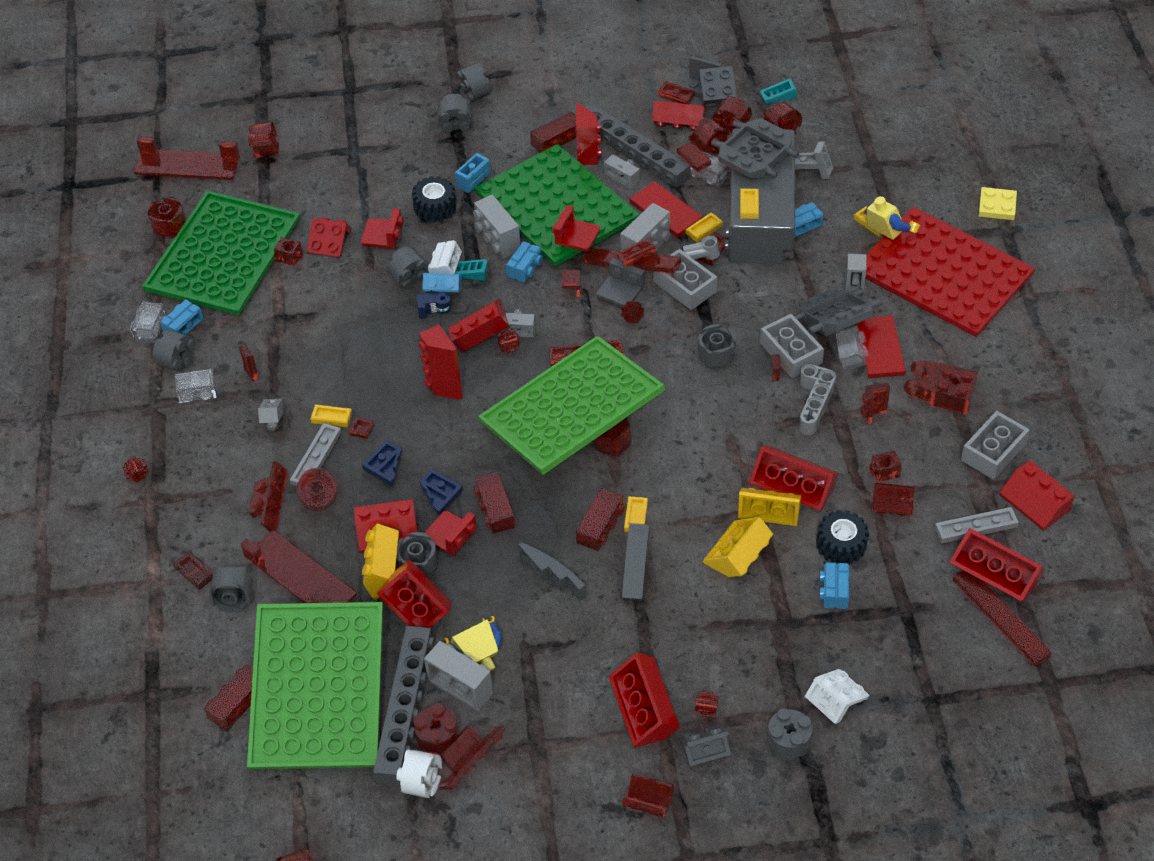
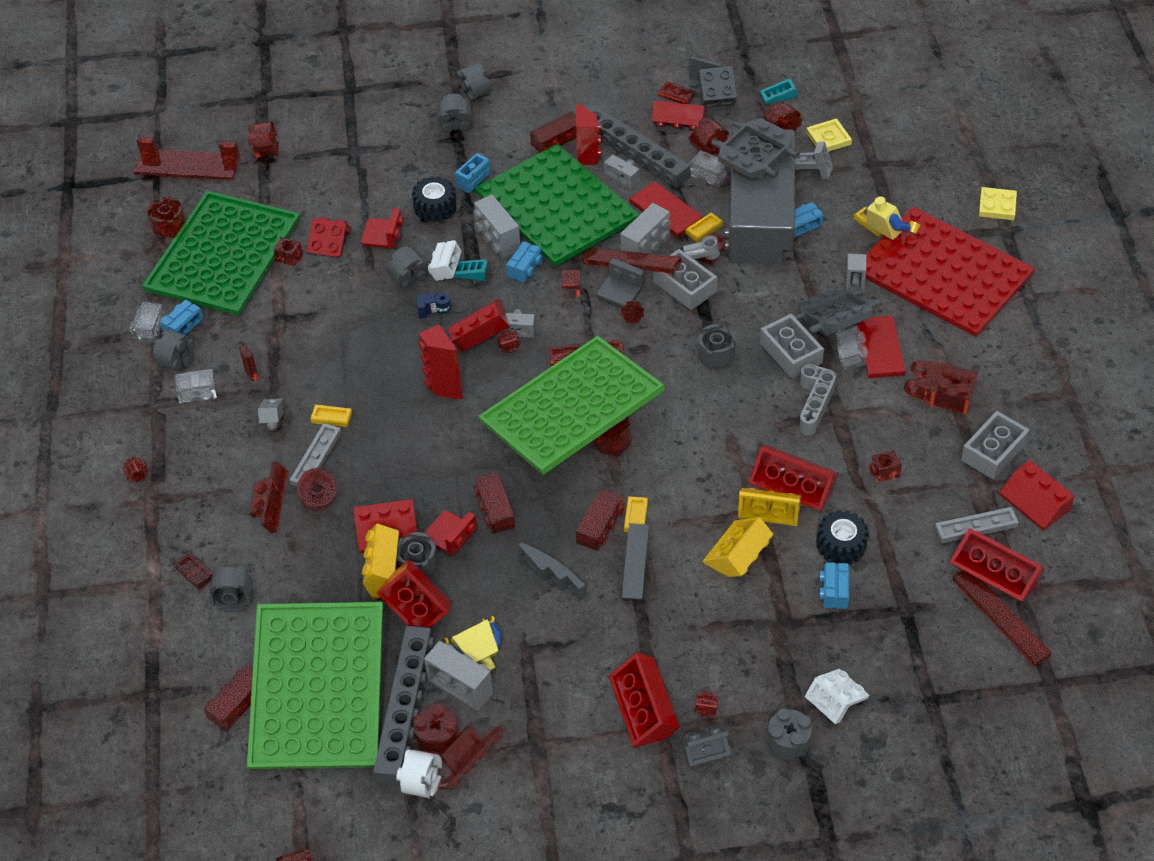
clear red bracket [240,531,356,603] -> none
clear red tile [349,417,374,439] -> none
dark blue wing [362,440,402,486] -> none
dark blue wing [420,469,463,515] -> none
dark azure brick [423,273,462,293] -> none
red bracket [552,205,600,251] -> none
clear red plate [616,238,657,266] -> none
clear red bracket [622,773,674,817] -> none
clear red tile [677,142,711,172] -> none
clear red brick [713,96,752,134] -> none
yellow tile [740,189,759,219] -> none
clear red tile [771,354,781,381] -> none
clear red bracket [861,382,890,424] -> none
clear red bracket [872,483,915,516] -> none
none -> light yellow plate [806,118,852,152]

